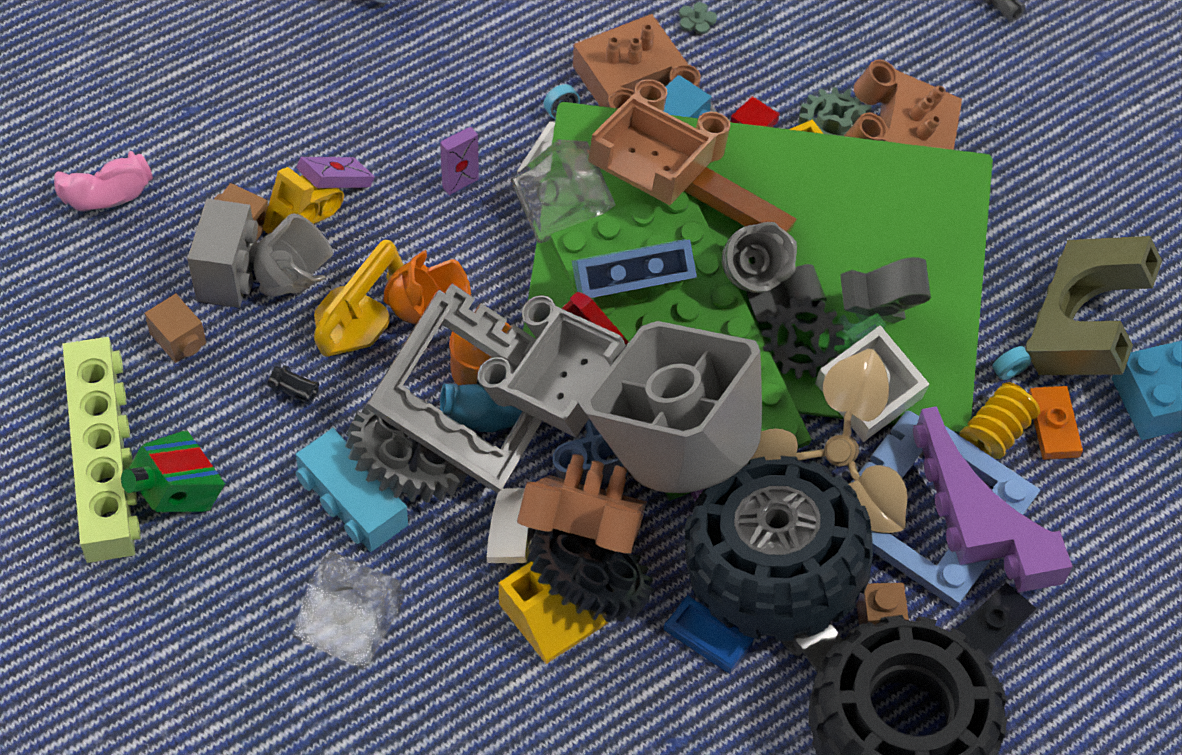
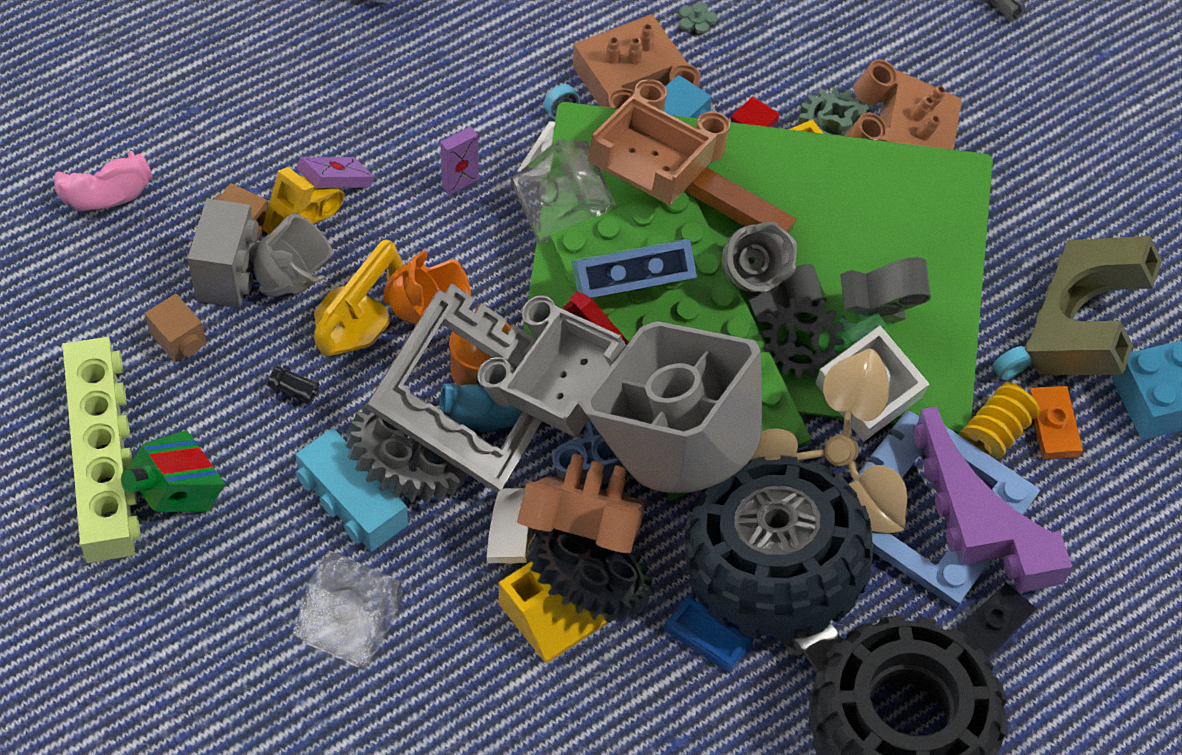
medium nougat brick [857,583,909,625] -> none

